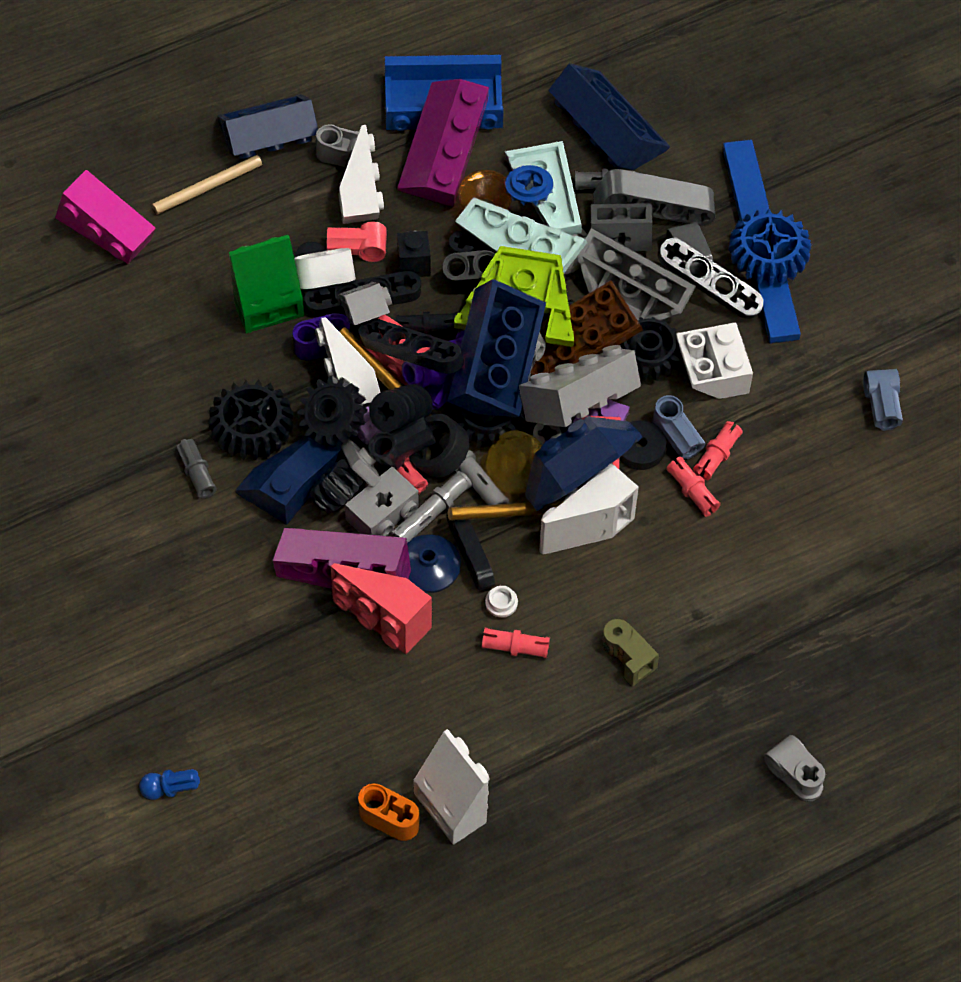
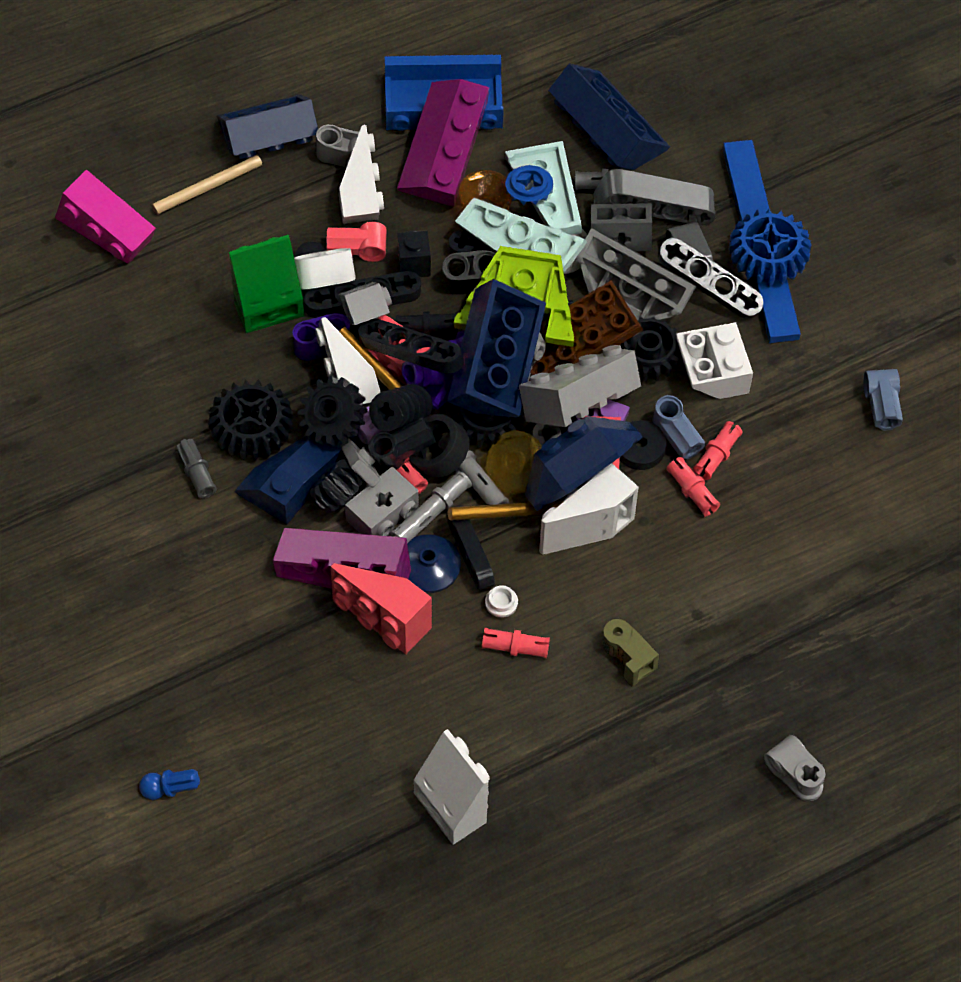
orange beam [358,783,419,841] -> none

